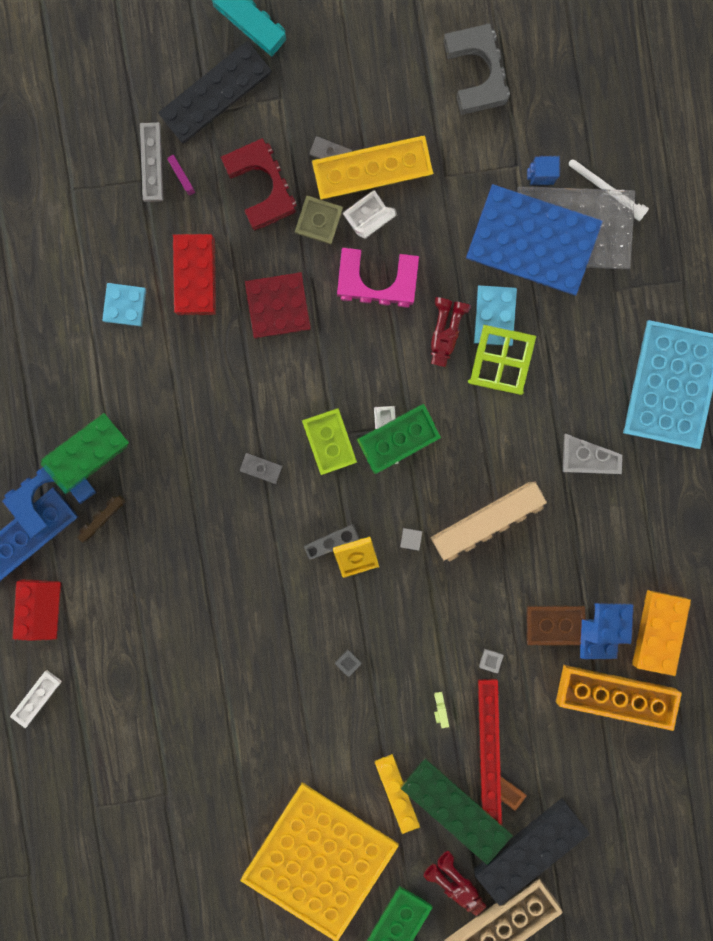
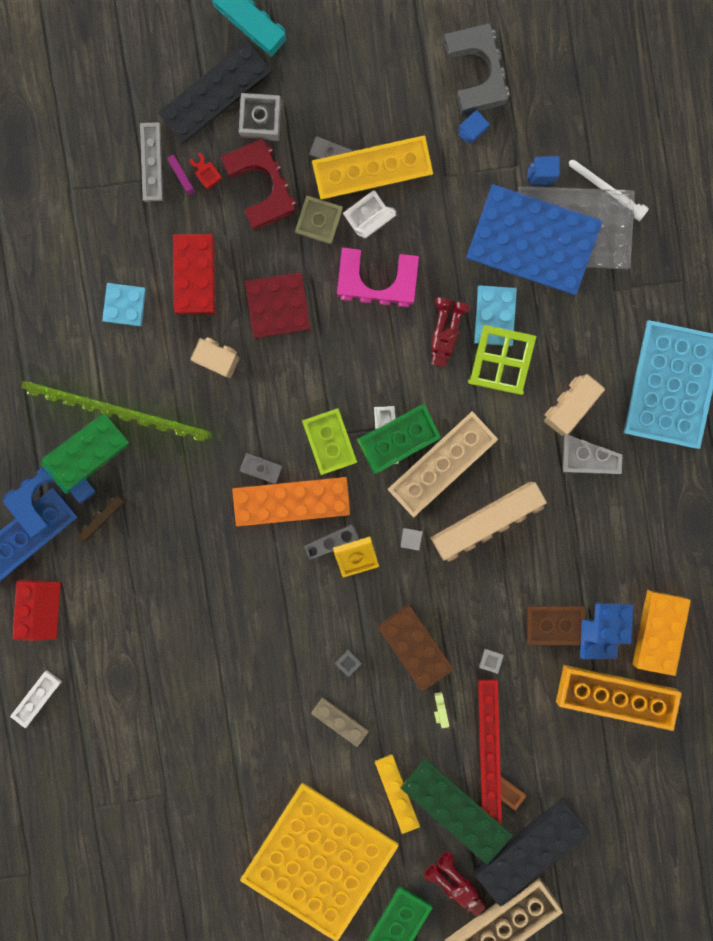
none -> clear neon green plate [21,381,212,442]
none -> red plate [190,153,222,190]
none -> tan brick [191,338,240,379]
none -> orange plate [232,477,350,526]
none -> light grey brick [239,93,282,141]
none -> dark tan plate [311,697,369,747]
none -> reddish brown brick [378,604,454,692]
none -> tan plate [388,411,498,517]
none -> blue brick [458,110,490,145]
none -> tan brick [544,374,605,435]

